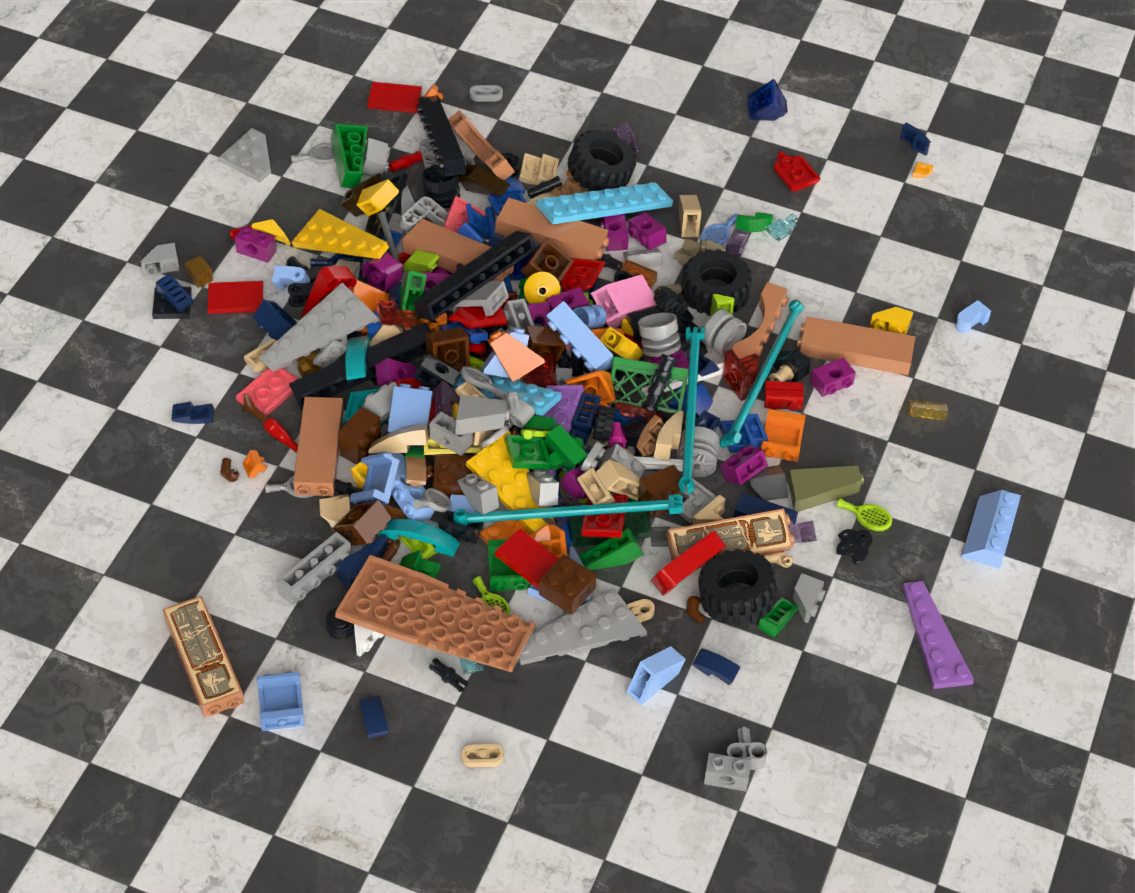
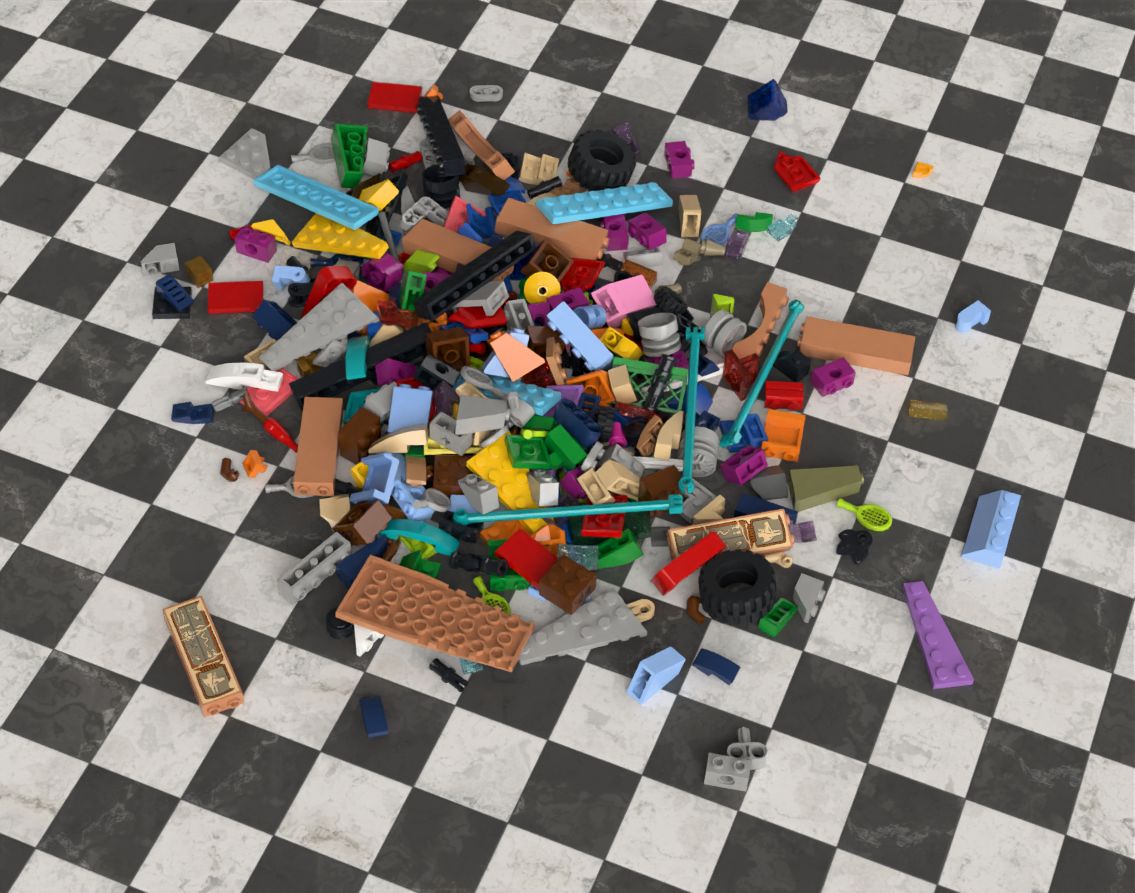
medium blue panel [257,672,305,731] -> none
tan plate [461,744,504,767] -> none
black tyre [682,249,752,316] -> none
tan bush [769,365,794,382] -> none
yellow slope [870,307,913,335] -> none
dark blue slope [900,123,931,156] -> none
none -> white slope [205,363,283,392]
none -> dark grey axle [212,387,250,412]
none -> medium azure plate [254,165,379,230]
none -> black piece [449,551,509,577]
none -> medium nougat plate [546,337,568,386]
none -> dark blue beam [553,399,602,448]
none -> clear light blue slope [557,544,598,570]
none -> tan slope [608,365,637,406]
none -> magenta brick [664,141,695,179]

